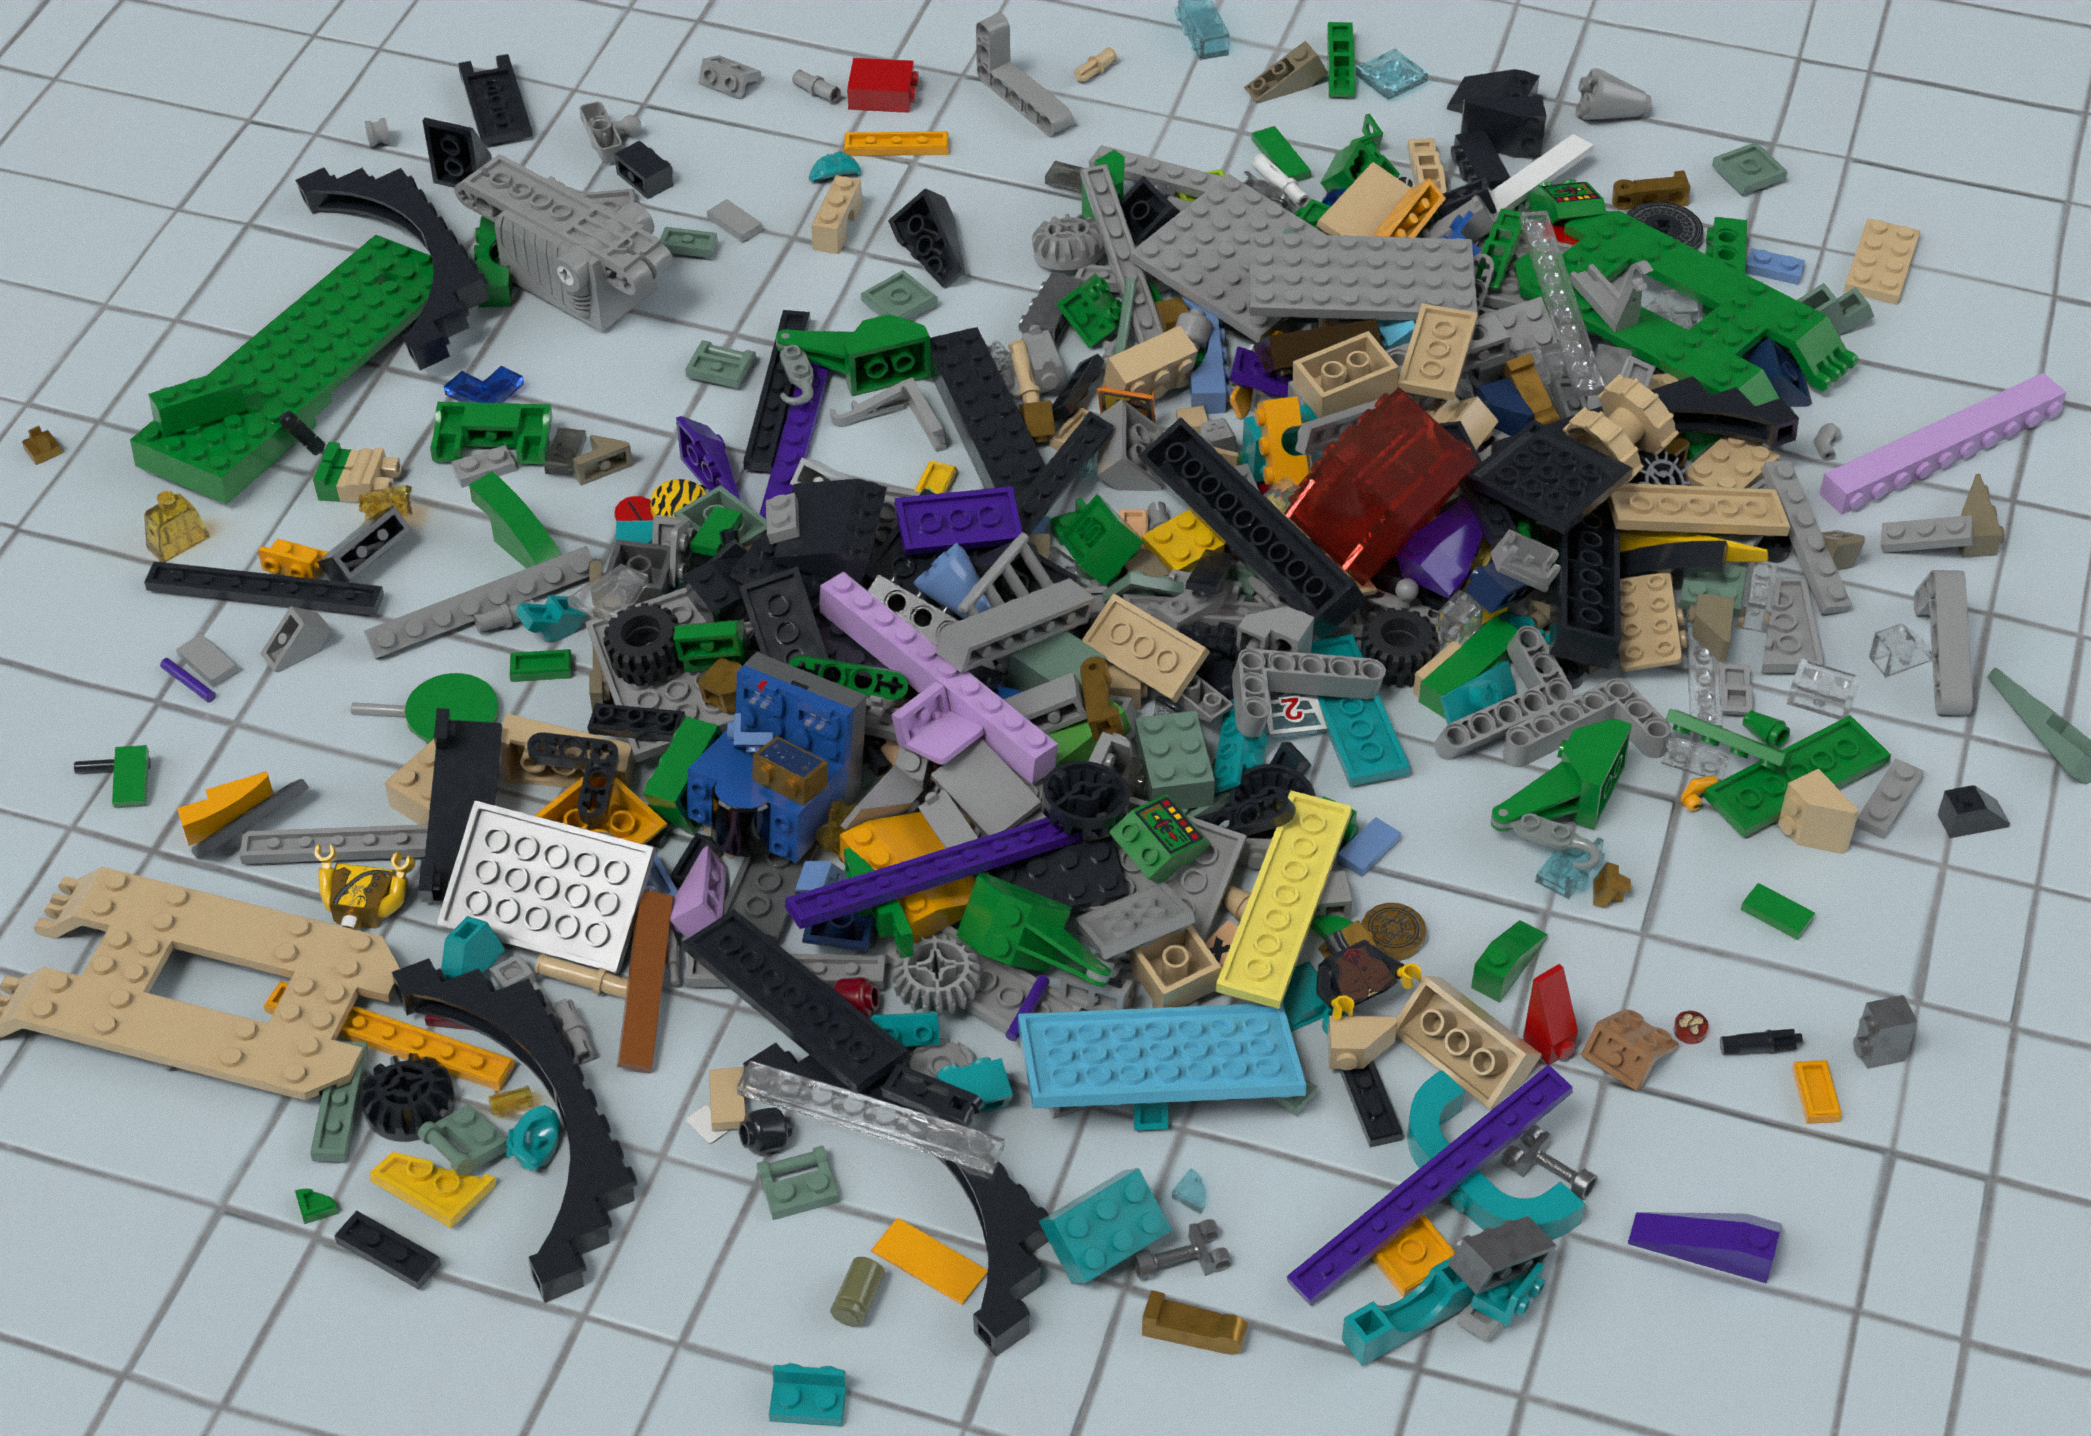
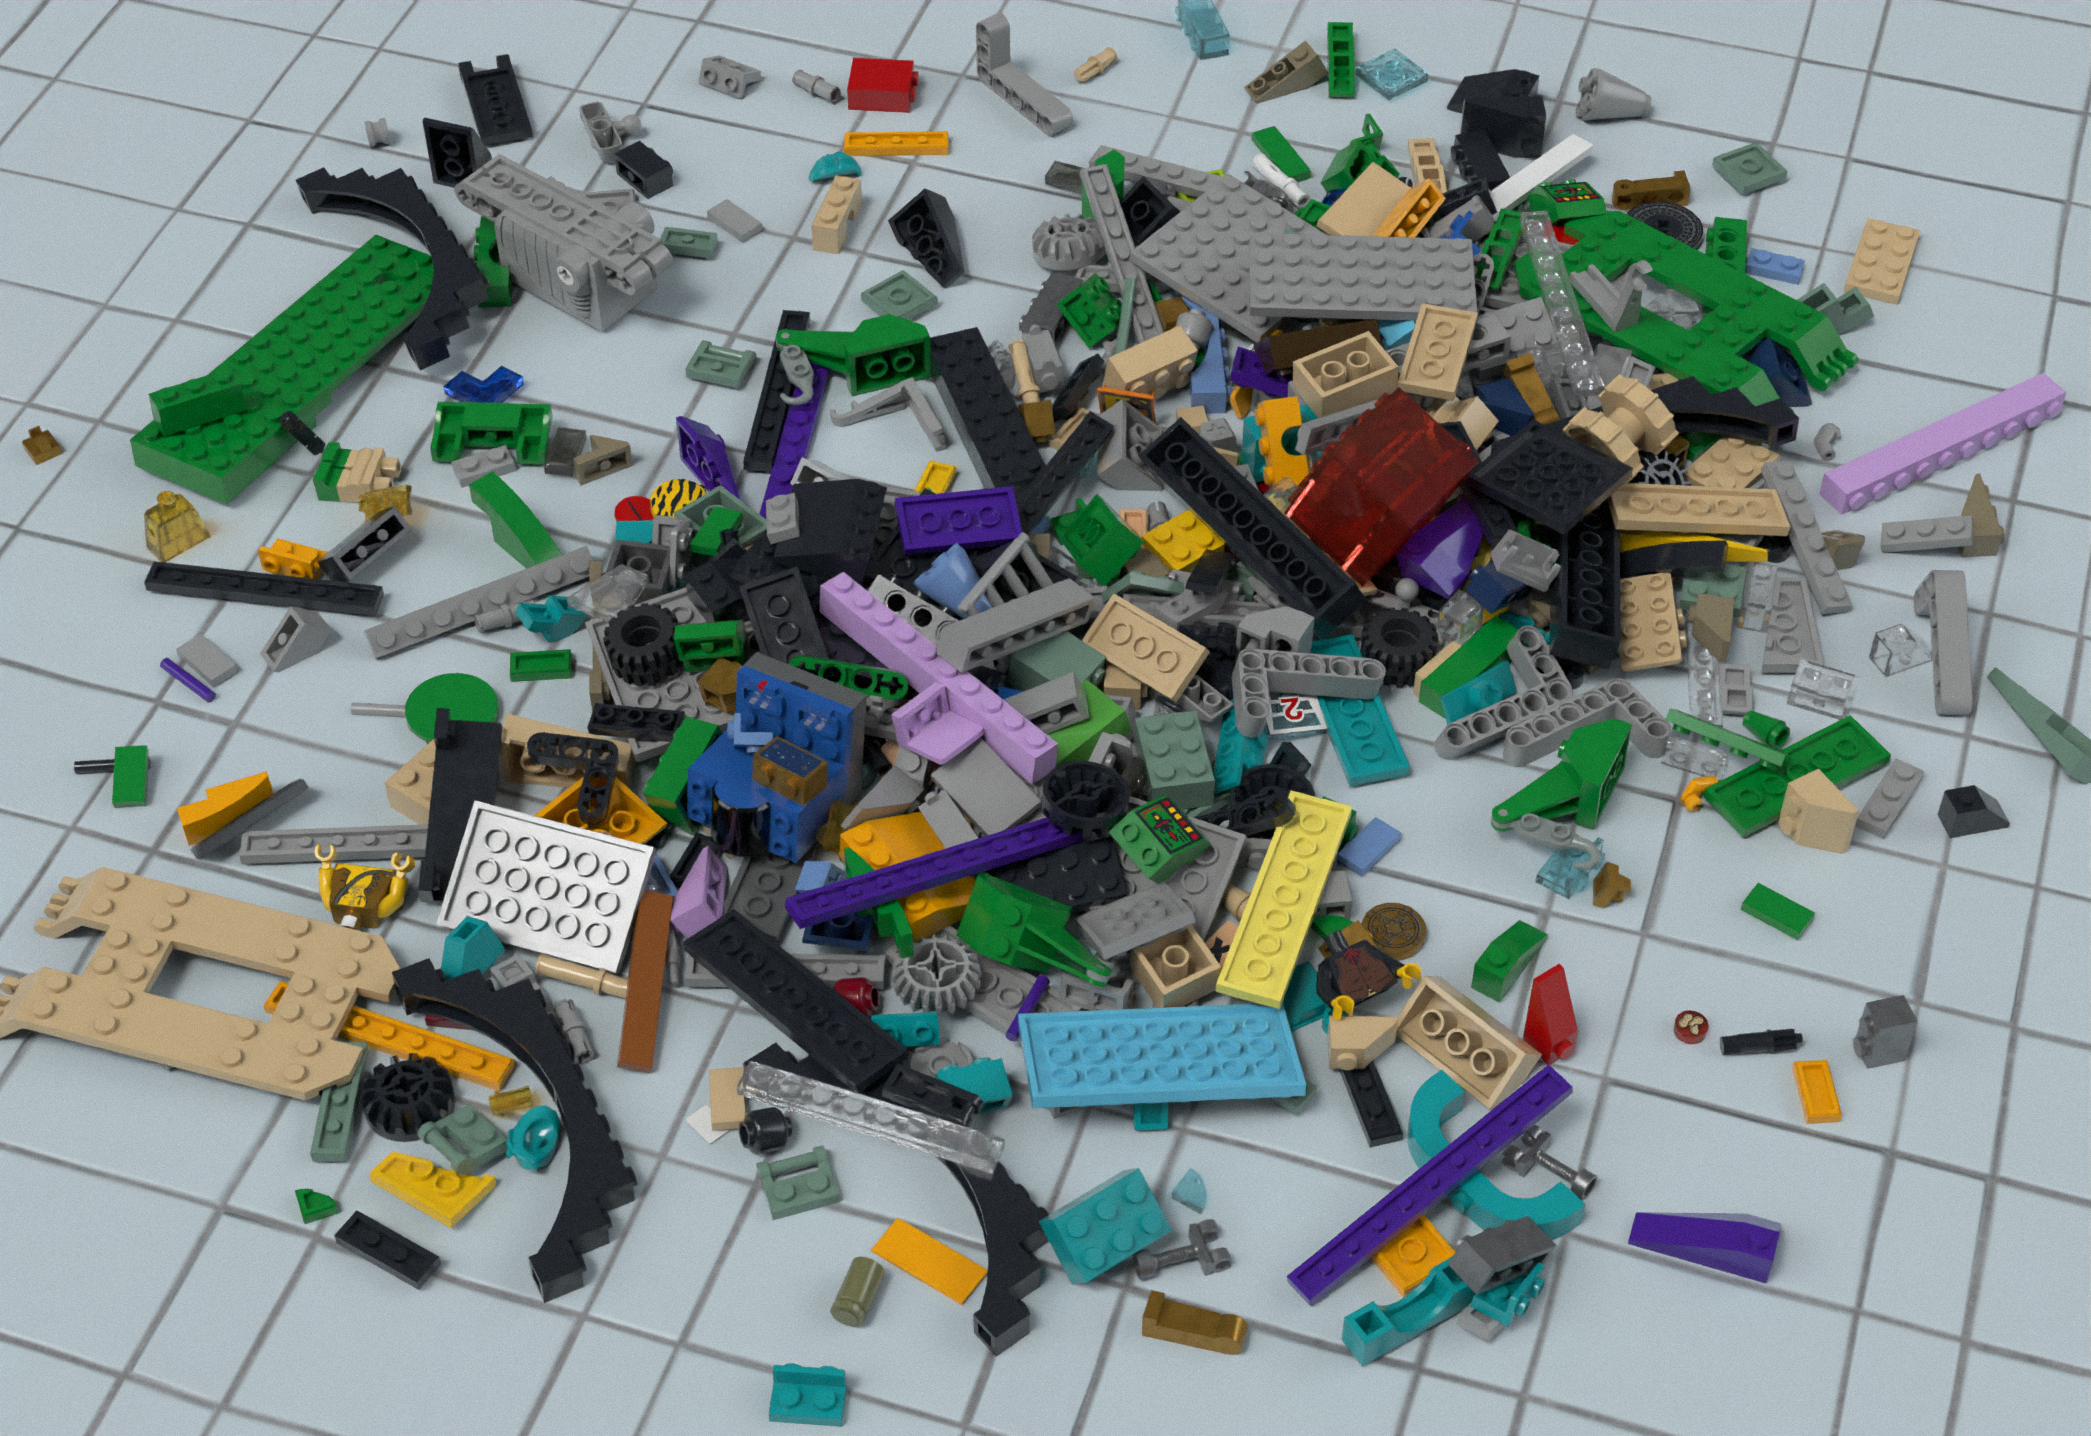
pearl gold leg [1080,656,1125,741] -> none
medium nougat bracket [1581,1009,1679,1091] -> none

